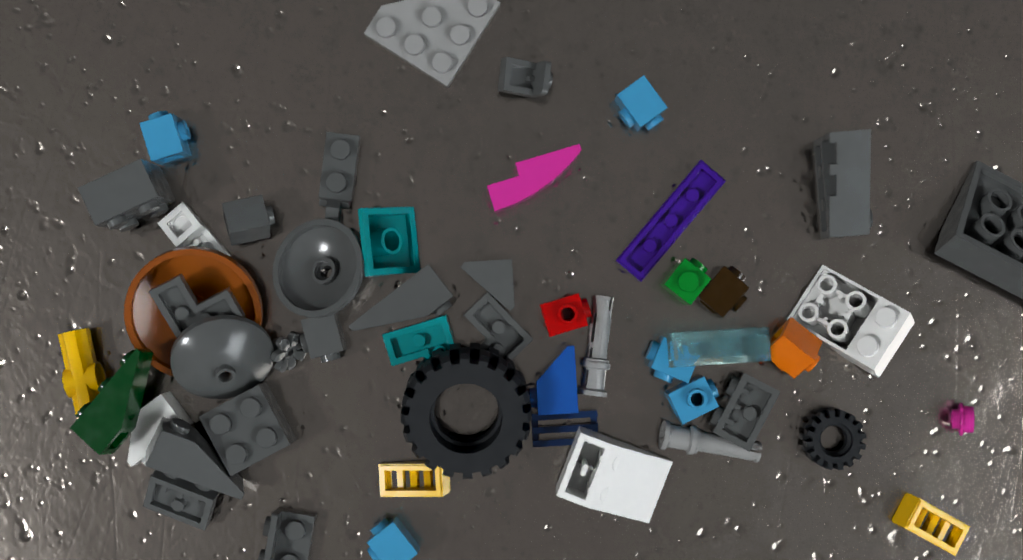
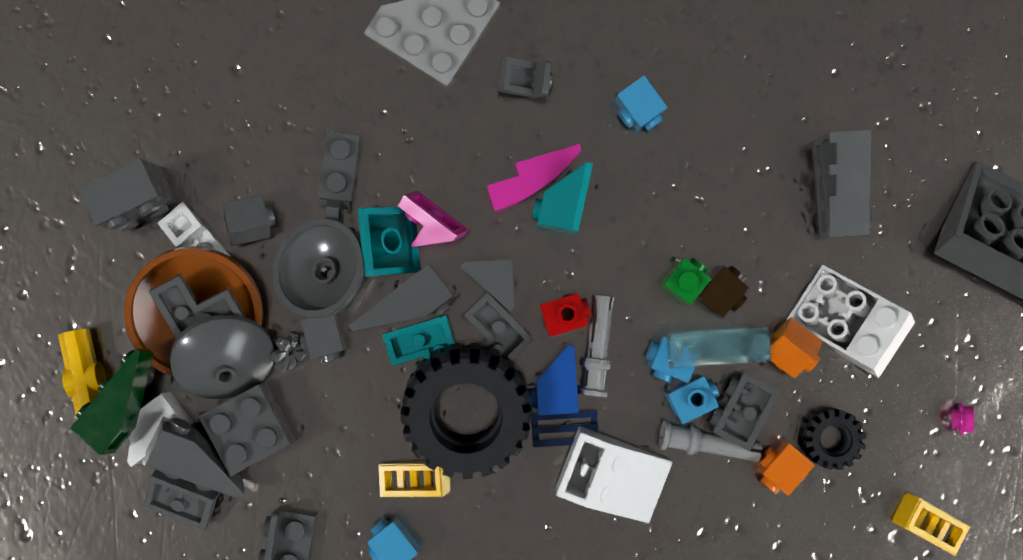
dark azure brick [139,111,192,165] -> none
dark purple tile [615,160,726,282] -> none
none -> slope [398,190,469,247]
none -> teal slope [532,162,593,235]
none -> orange brick [756,440,815,496]

